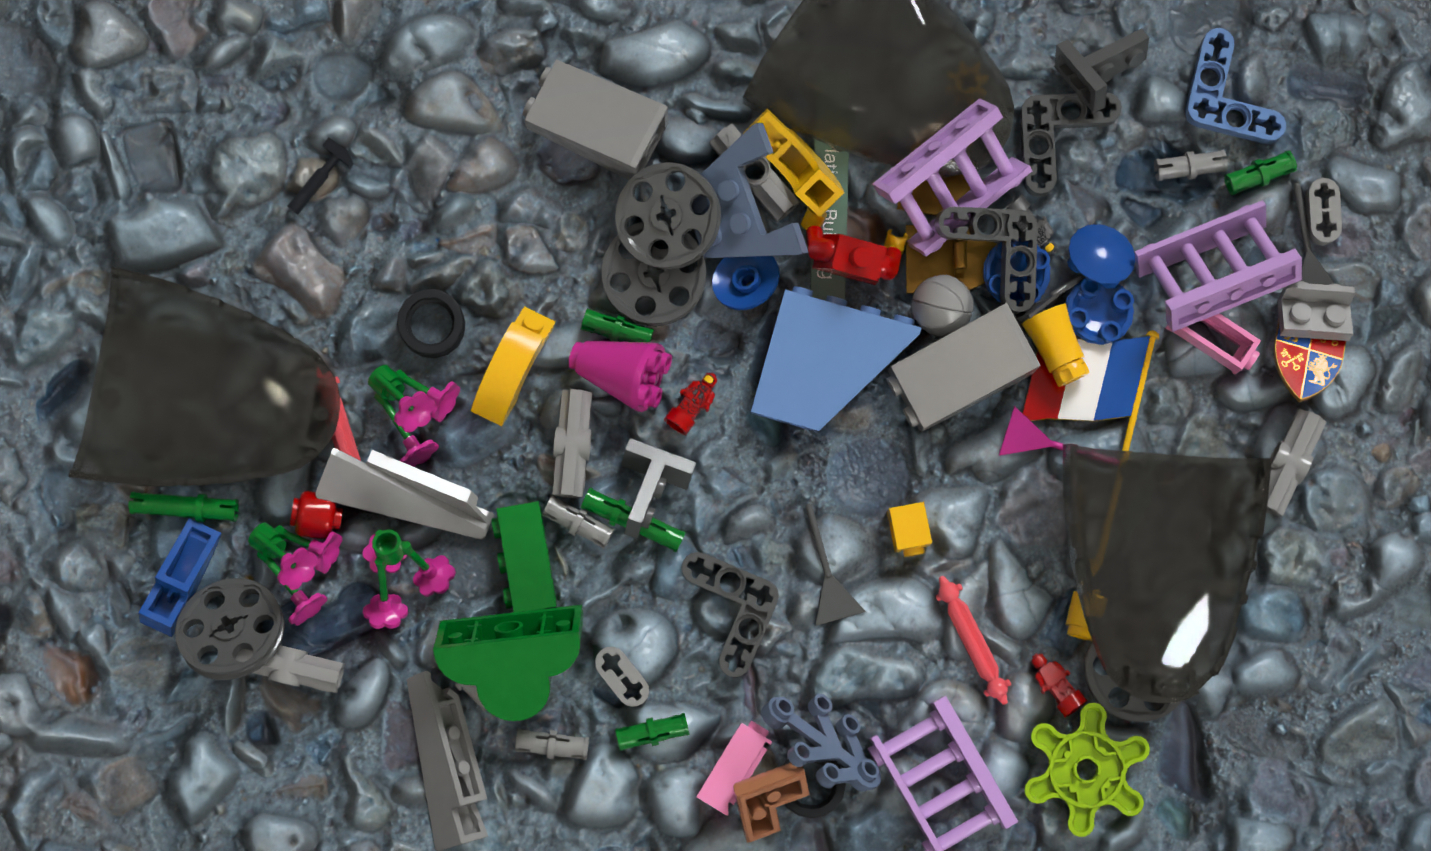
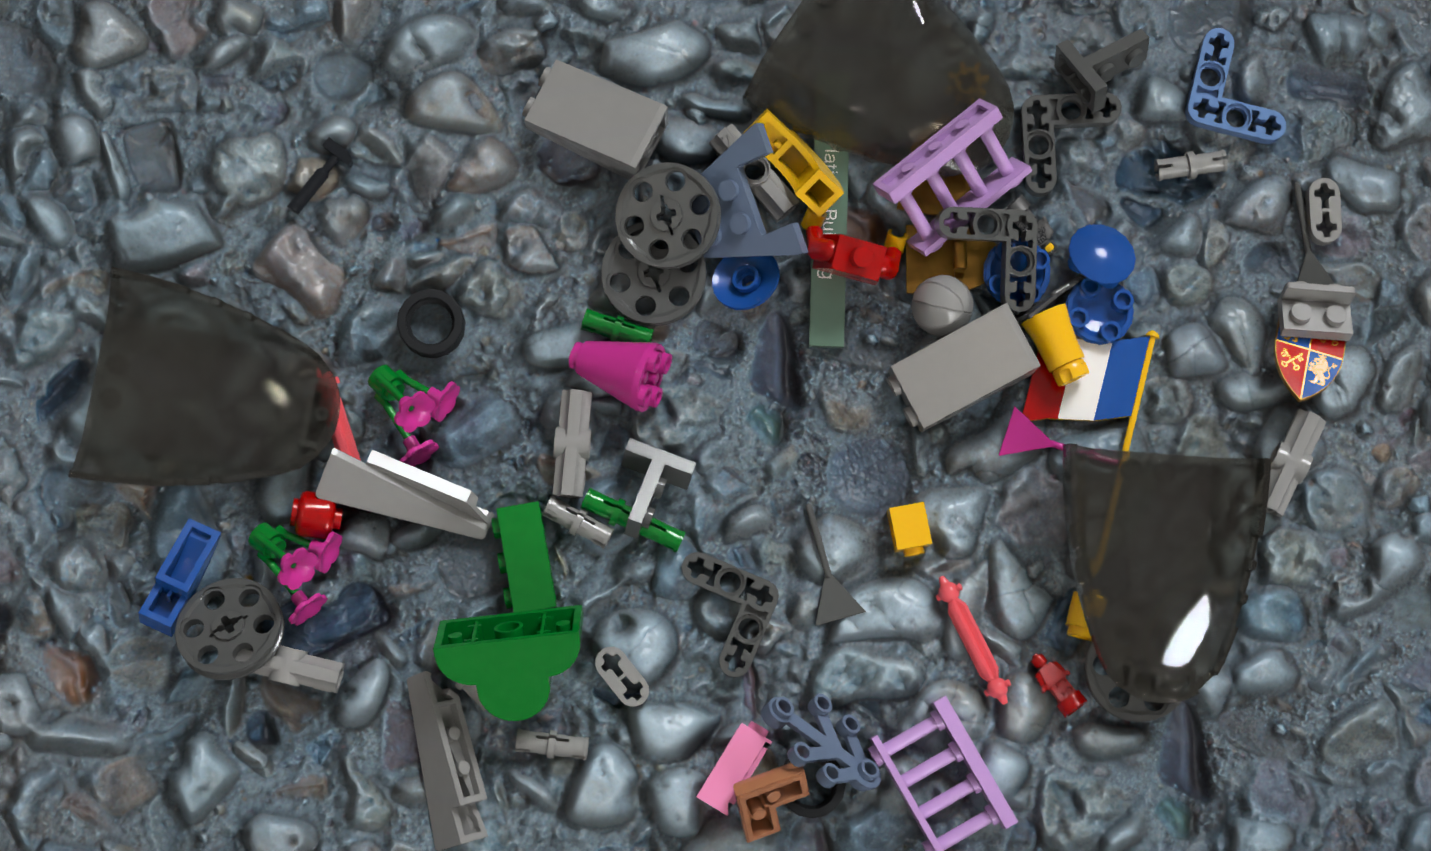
green pin [128,491,239,522] -> none
dark pink plant [362,529,456,629] -> none
yellow arch [471,306,556,426] -> none
green pin [615,713,690,751] -> none
red piece [664,373,718,436] -> none
medium blue slope [750,286,921,432] -> none
lime plate [1024,703,1150,837] -> none
lavender fence [1135,200,1302,332] -> none
bright pink window [1165,313,1261,374] -> none
green pin [1224,150,1297,195] -> none

